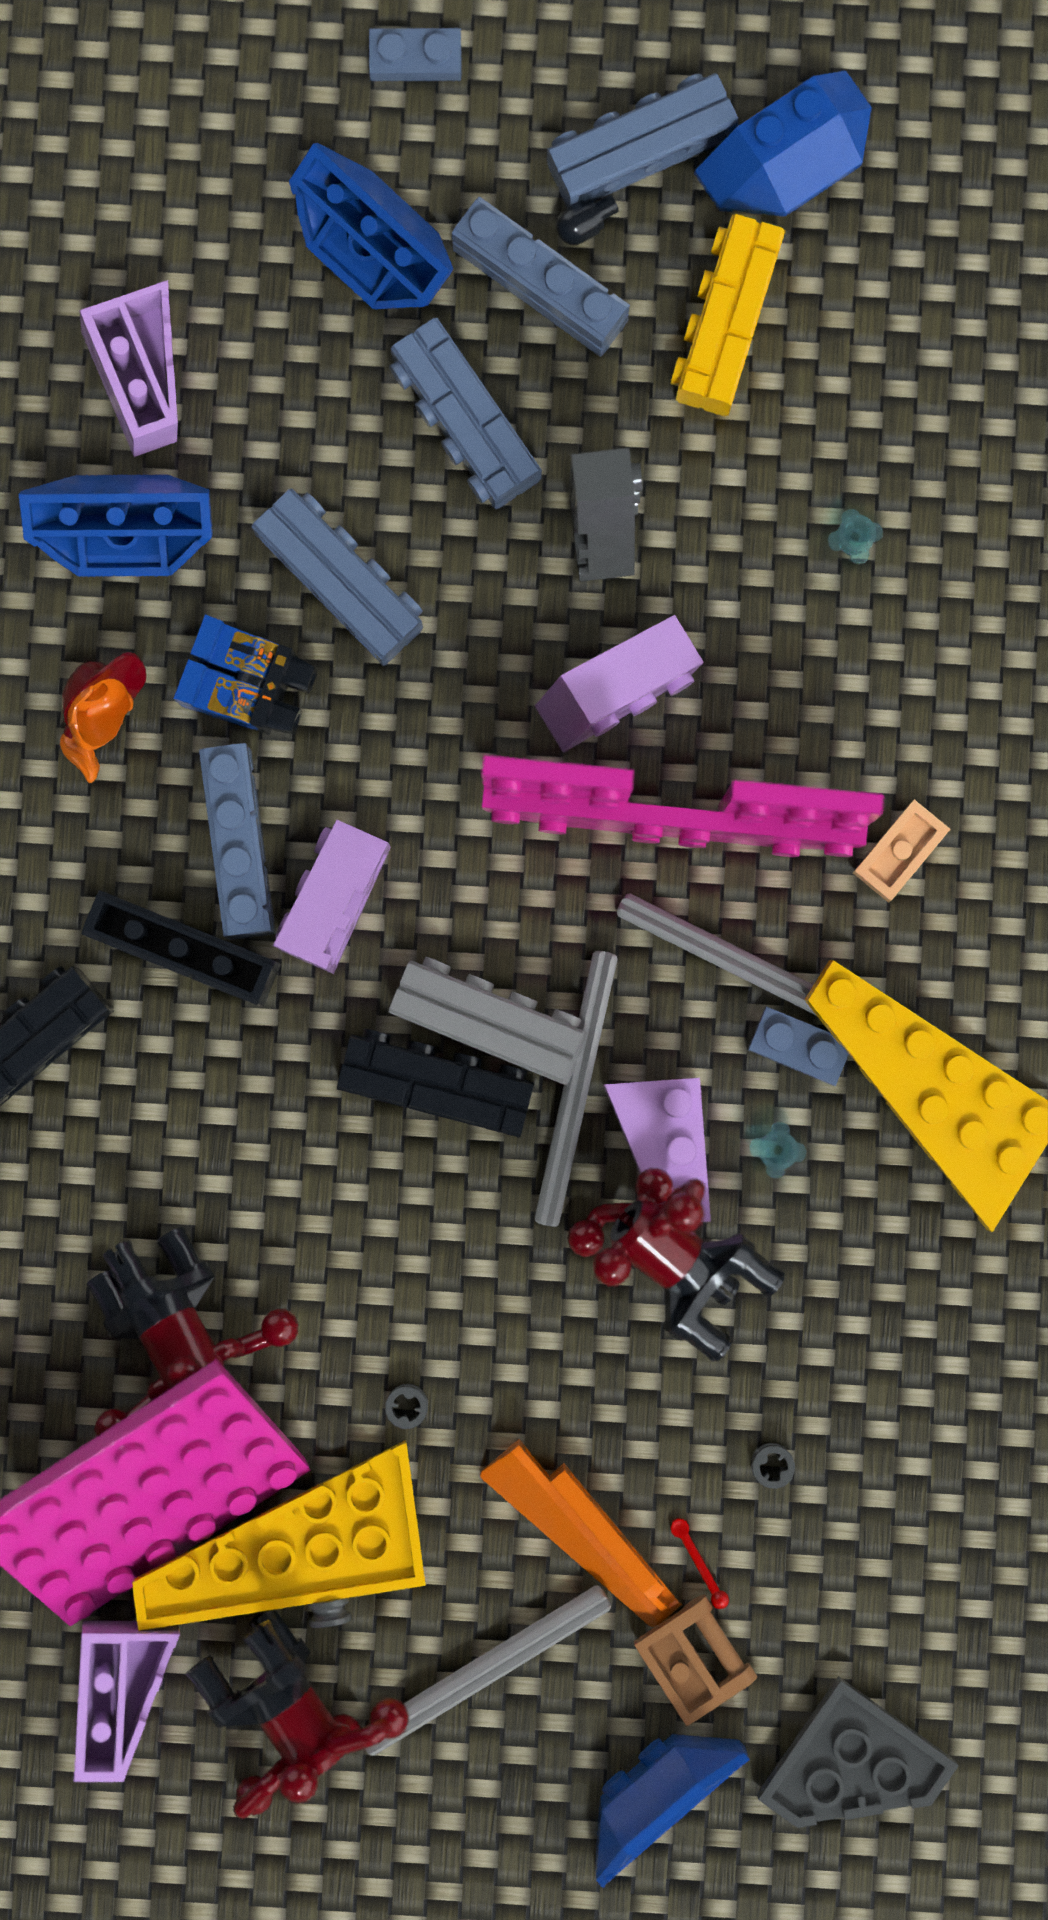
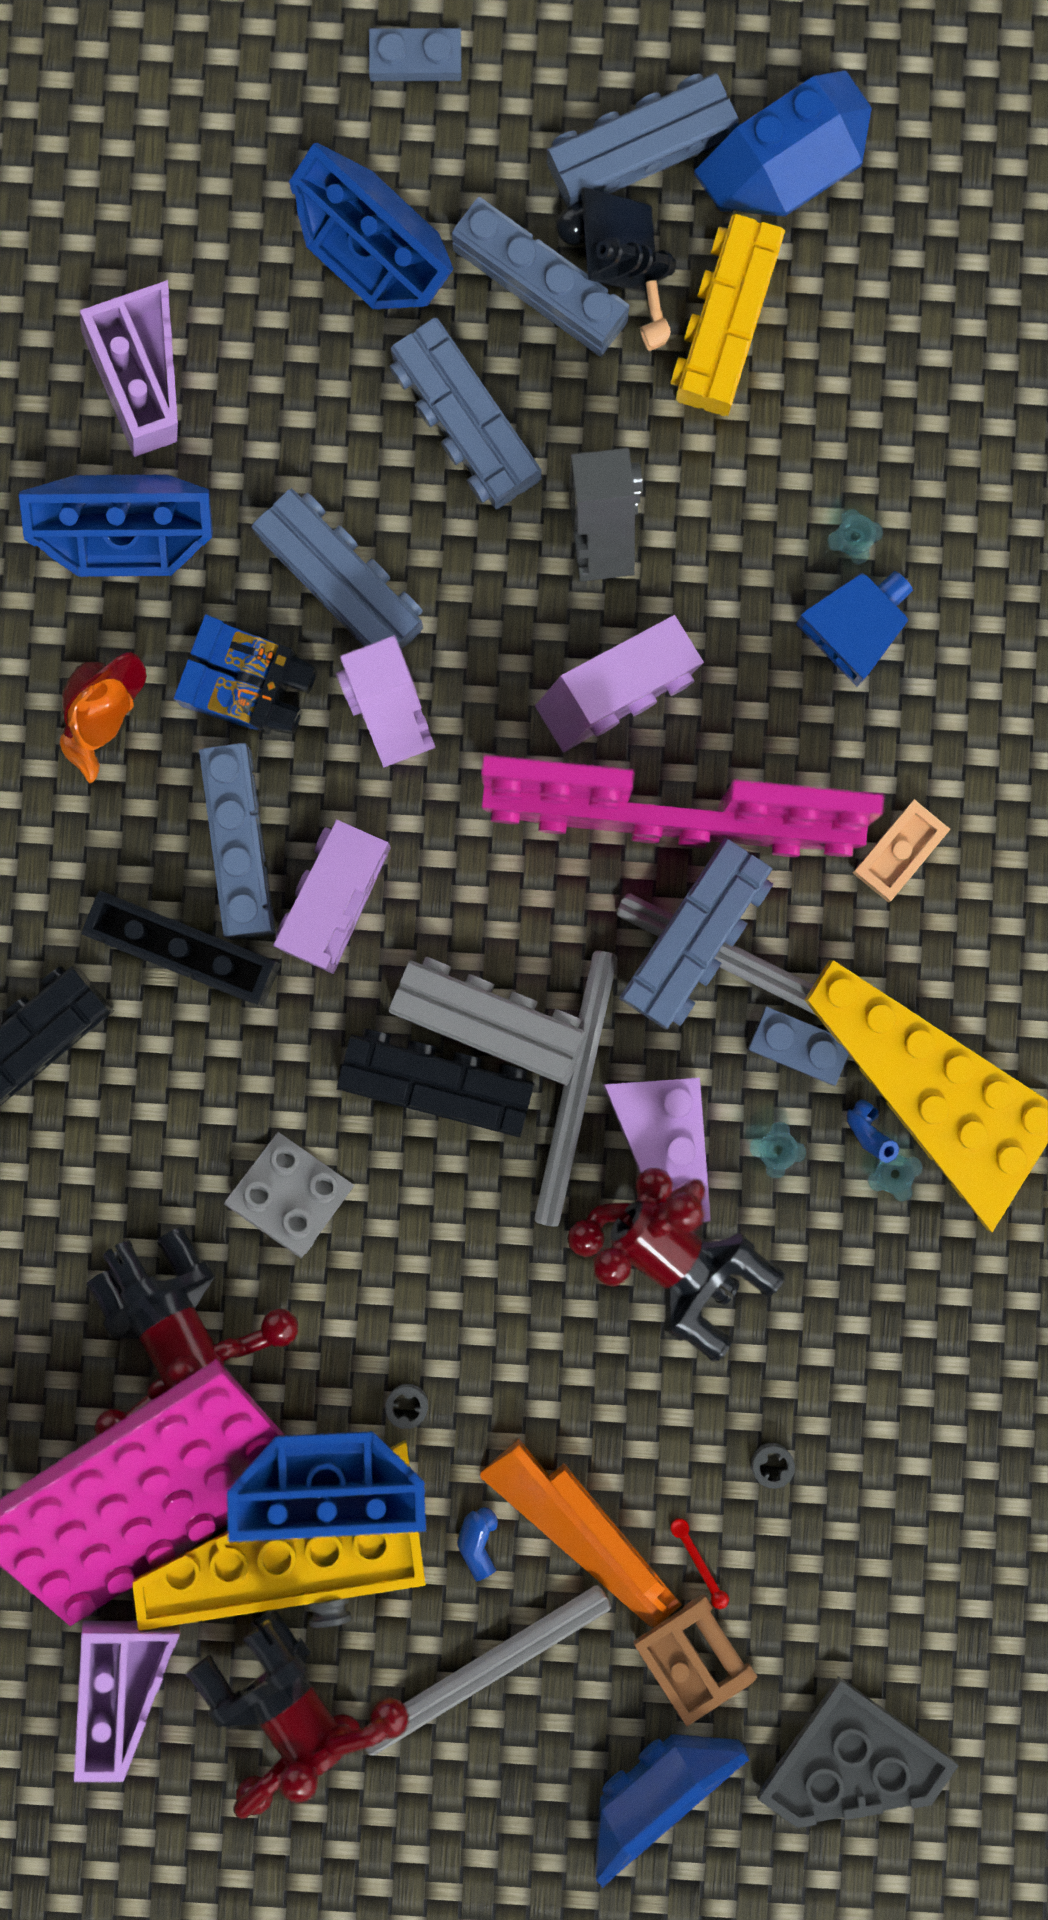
none -> light grey hinge [224,1132,355,1259]
none -> blue wedge [227,1431,426,1542]
none -> lavender wedge [336,636,435,767]
none -> blue arm [457,1507,498,1582]
none -> black hinge [581,187,676,294]
none -> sand blue brick [619,838,773,1029]
none -> light nougat hand [640,280,671,351]
none -> blue torso [796,571,913,687]
none -> blue arm [847,1099,899,1163]
none -> clear light blue plate [868,1155,922,1201]

